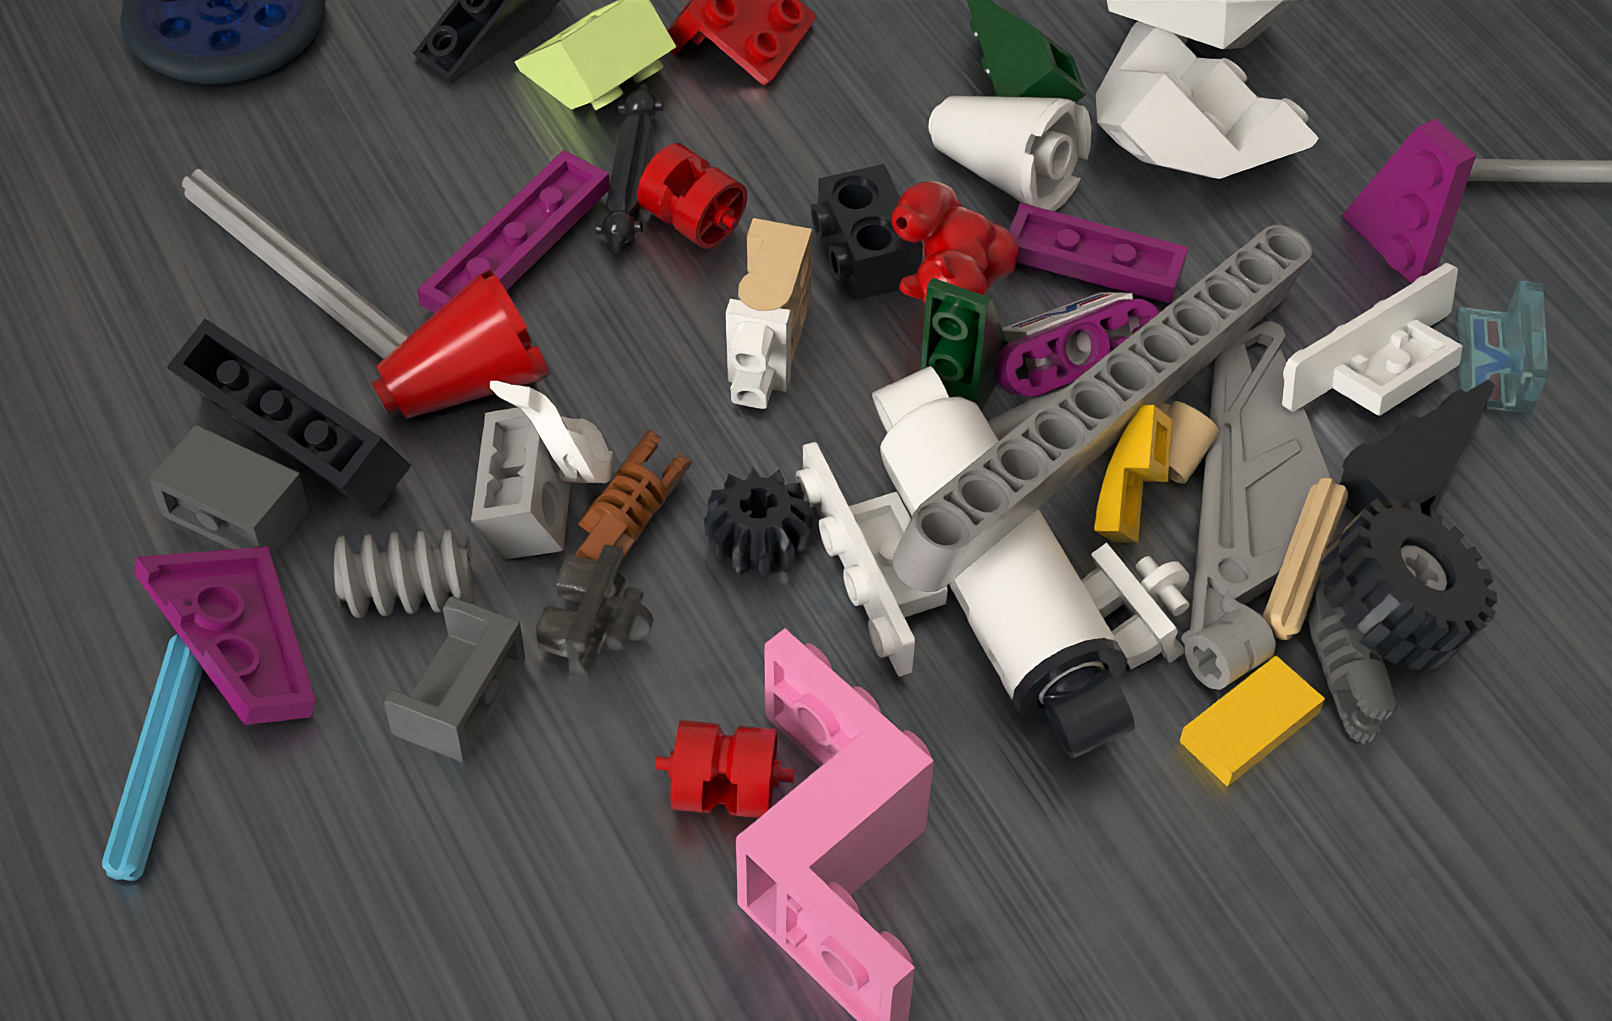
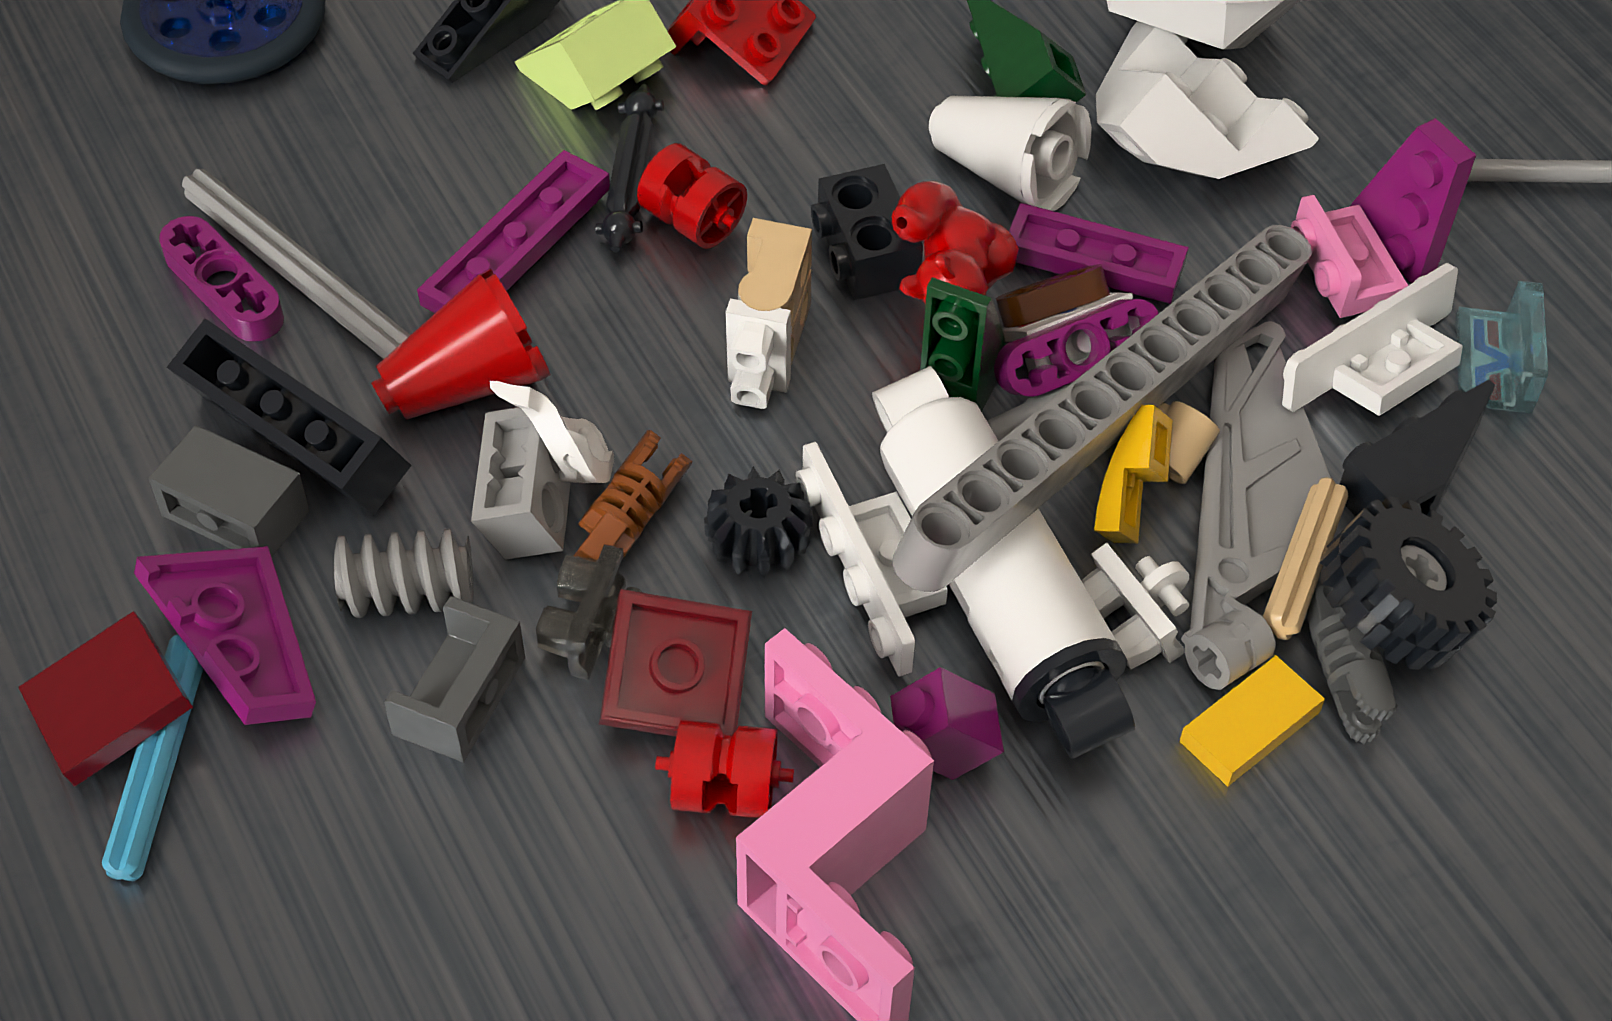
none -> dark red tile [18,611,193,787]
none -> magenta beam [159,216,284,342]
none -> dark red tile [599,589,752,737]
none -> magenta brick [890,667,1004,780]
none -> reddish brown beam [995,264,1110,328]
none -> bright pink bracket [1291,195,1408,318]

